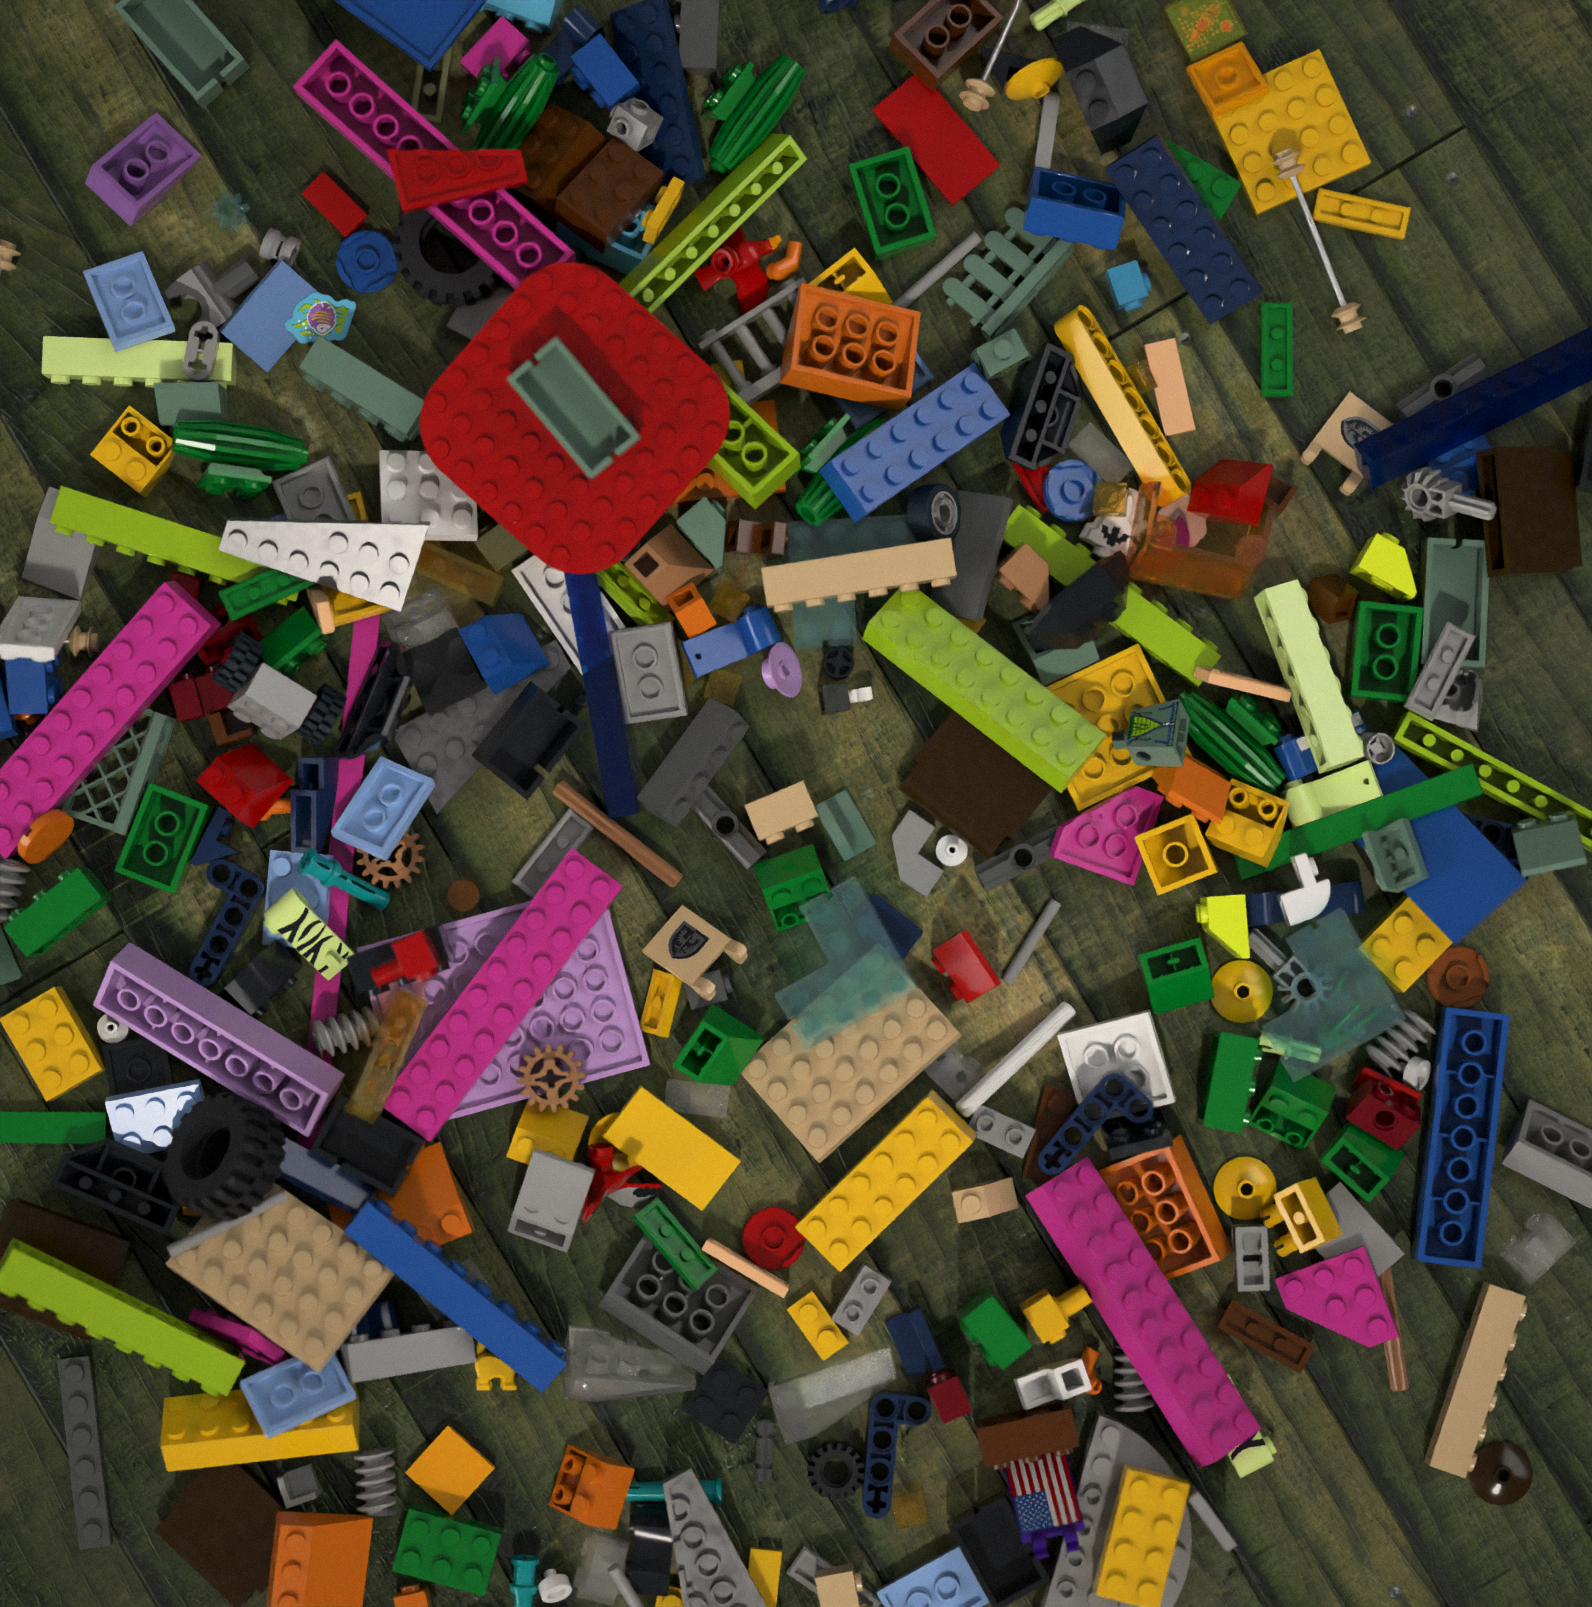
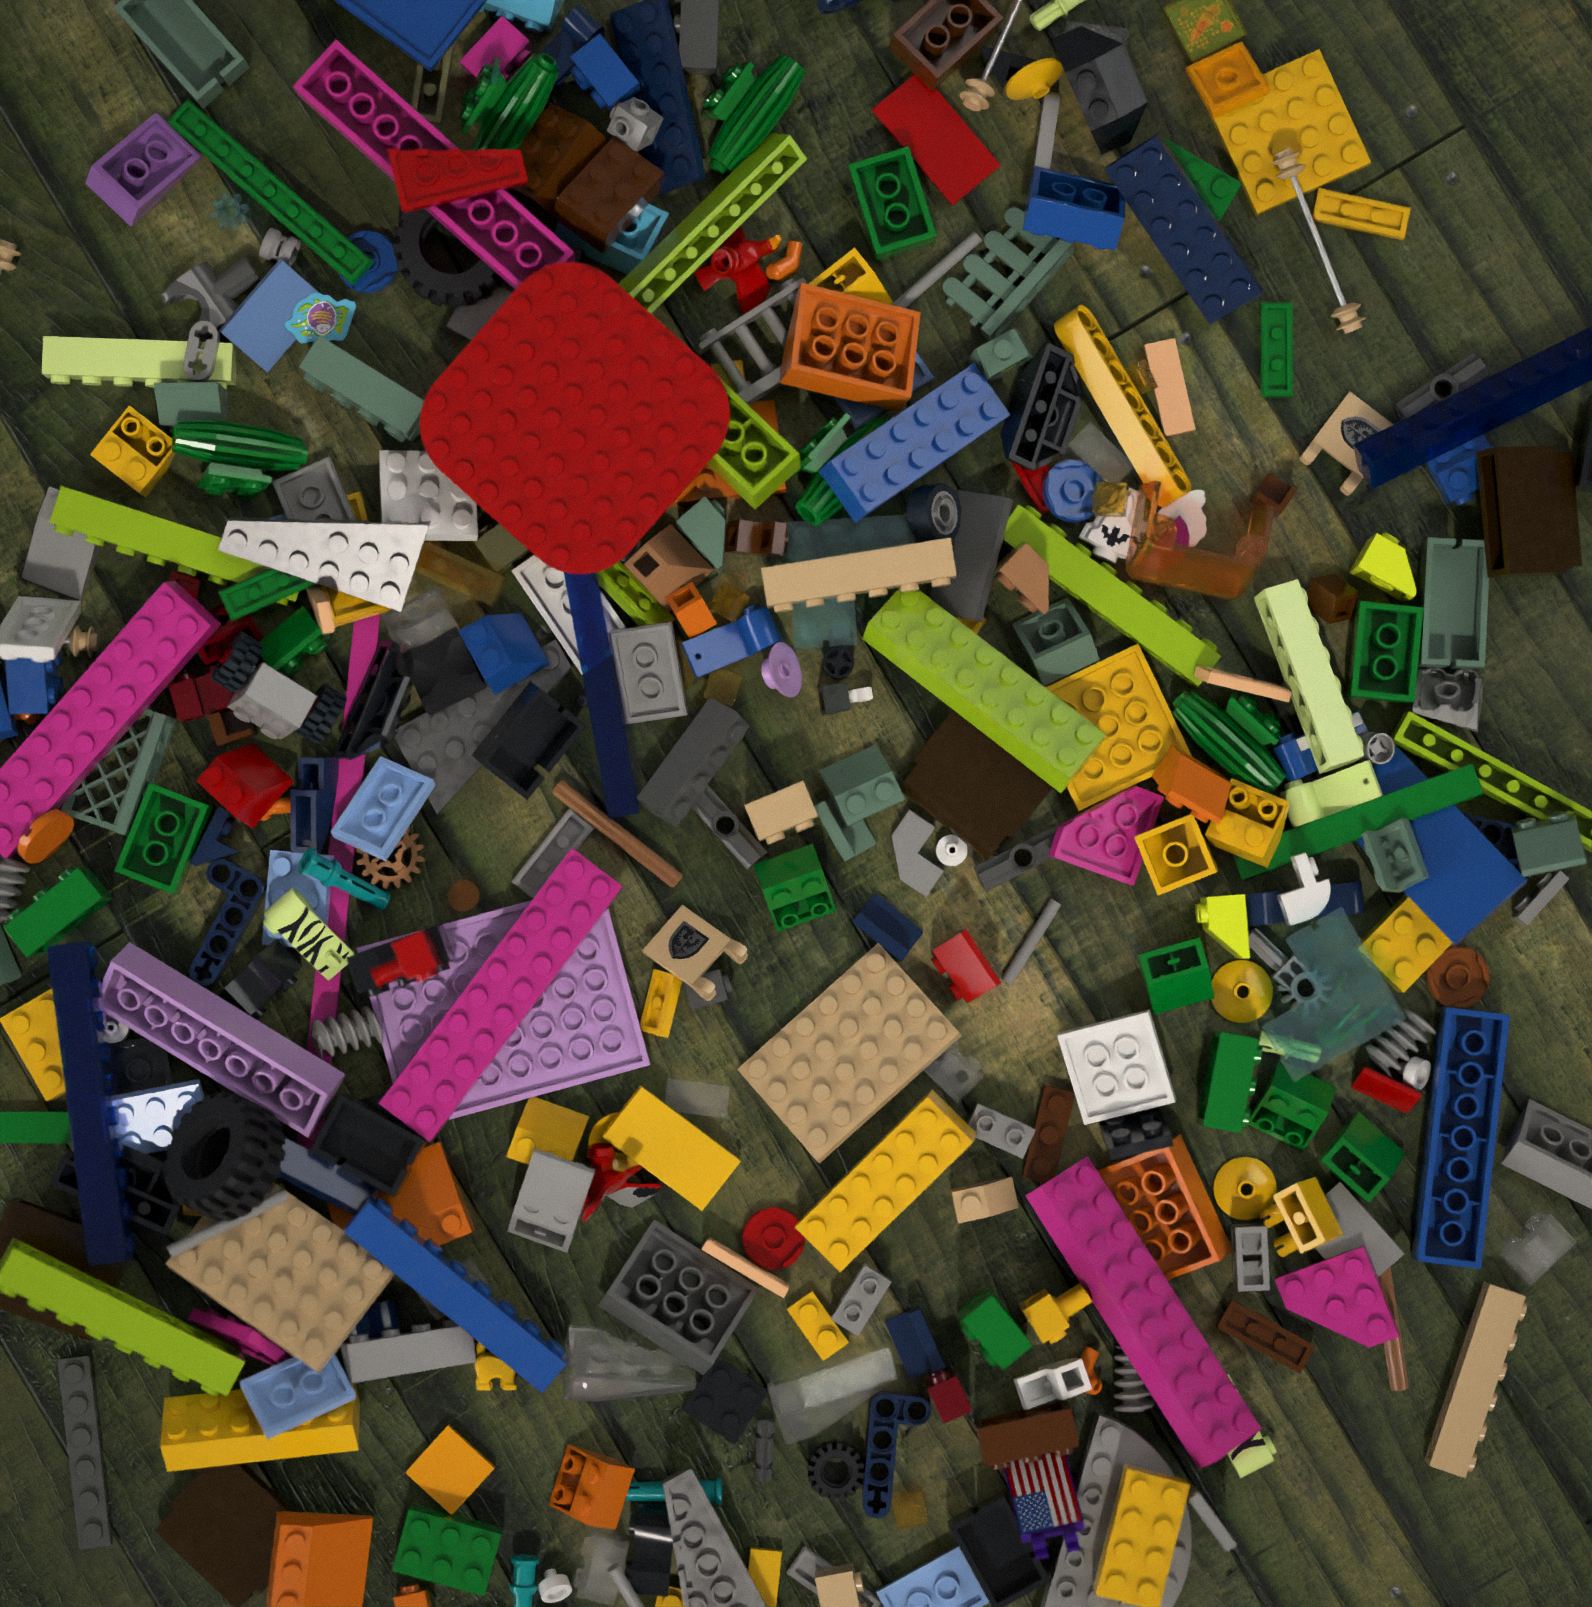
light blue plate [83,251,176,352] -> none
light grey panel [277,1462,322,1509] -> none
red tile [302,171,369,238] -> none
clear yellow brick [343,989,428,1124] -> none
light grey piece [354,1447,397,1516] -> none
sand green piece [507,337,643,479] -> none
medium nougat gear [517,1043,587,1113] -> none
green tile [632,1197,719,1291] -> none
yellow plate [641,176,685,246] -> none
green slope [672,1003,765,1085] -> none
clear light blue piece [774,876,919,1050] -> none
white axle [955,1002,1076,1118] -> none
black wedge [1023,550,1130,650] -> none
dark blue beam [1038,1070,1154,1175] -> none
dark azure brick [1104,260,1151,312] -> none
sand green torso [1112,699,1190,767] -> none
red slope [1187,459,1273,527] -> none
dark red brick [1346,1076,1421,1151] -> none
light grey gear [1400,466,1497,522] -> none
light grey tile [1403,622,1476,721] -> none
dark brown dish [1469,1441,1533,1505] -> none
none -> clear blue brick [47,941,136,1266]
none -> green tile [167,99,374,286]
none -> sand green slope [819,744,905,828]
none -> light grey plate [1512,870,1569,926]

